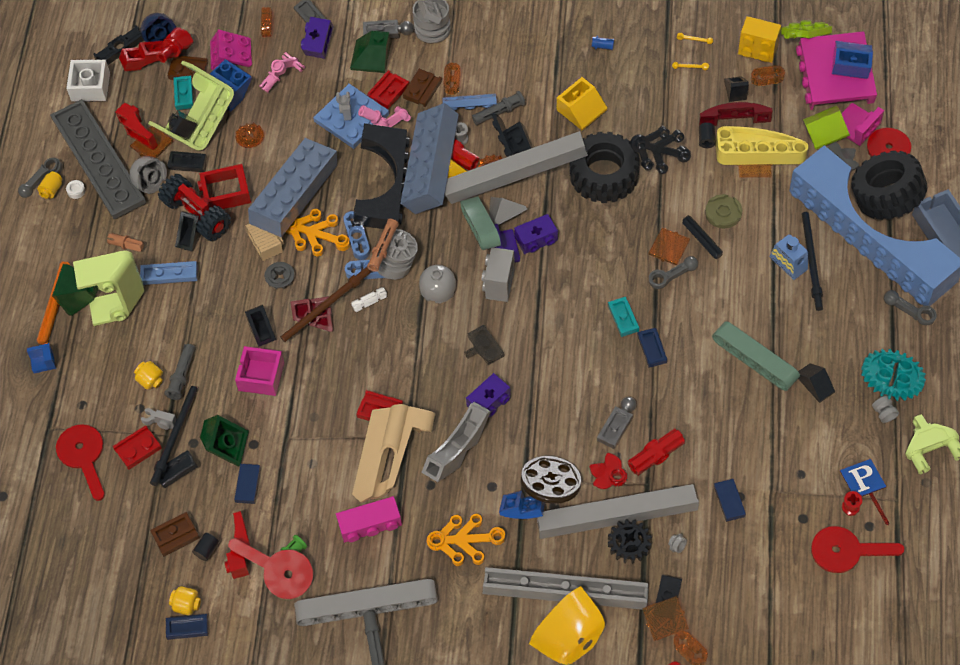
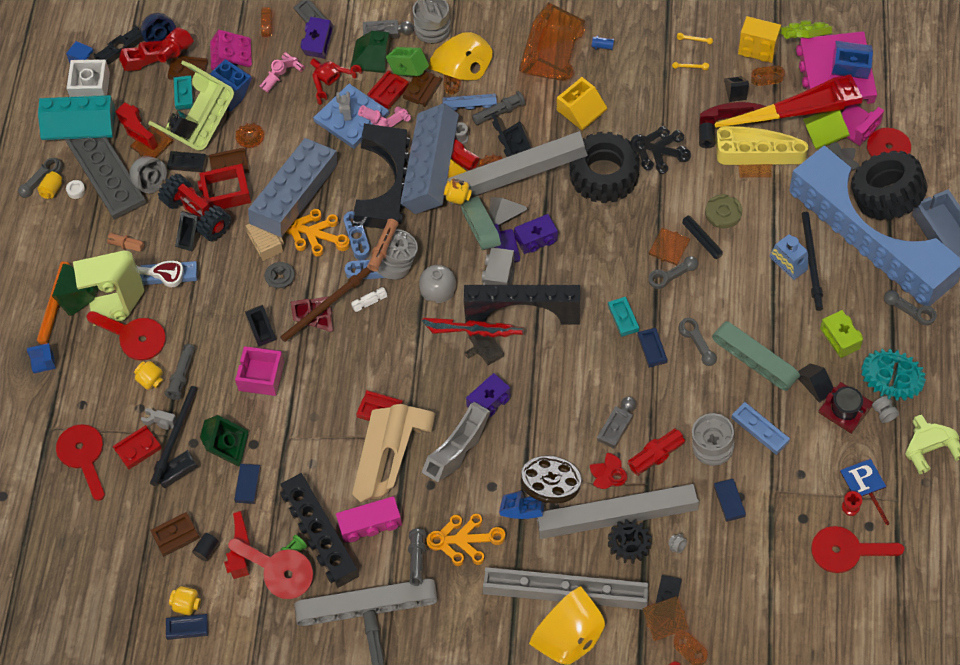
none -> teal slope [38,95,115,140]
none -> blue panel [66,41,93,63]
none -> red piece [86,311,166,361]
none -> white piece [136,261,184,288]
none -> reddish brown plate [209,148,249,173]
none -> black brick [280,473,359,588]
none -> red piece [310,58,362,105]
none -> bright green brick [386,47,429,76]
none -> dark grey pin [408,528,427,586]
none -> red sword [422,318,524,337]
none -> yellow piece [428,32,493,80]
none -> yellow head [443,178,472,205]
none -> black arch [464,285,580,325]
none -> clear orange windscreen [519,2,585,81]
none -> dark grey piece [678,318,717,366]
none -> light grey wheel [692,413,734,466]
none -> red plate [715,75,863,127]
none -> medium blue plate [731,402,790,455]
none -> piece [818,382,874,434]
none -> lime brick [820,310,863,358]

